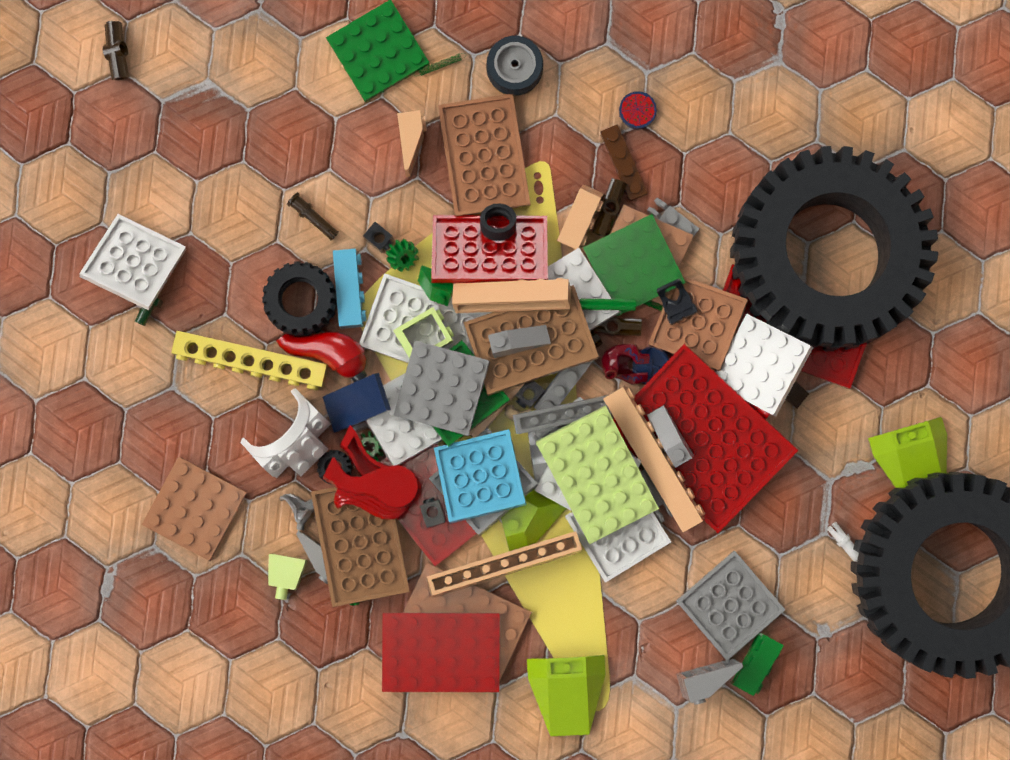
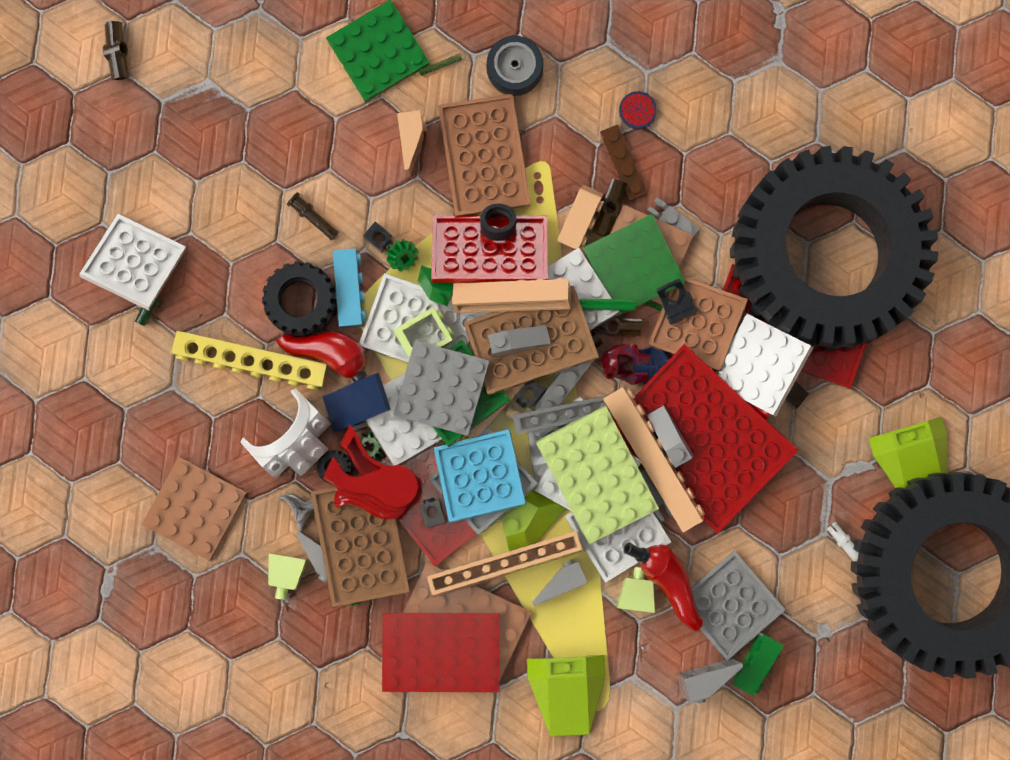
none -> light grey slope [532,559,587,606]
none -> yellowish green torso [616,567,655,613]
none -> red animal [623,542,703,631]

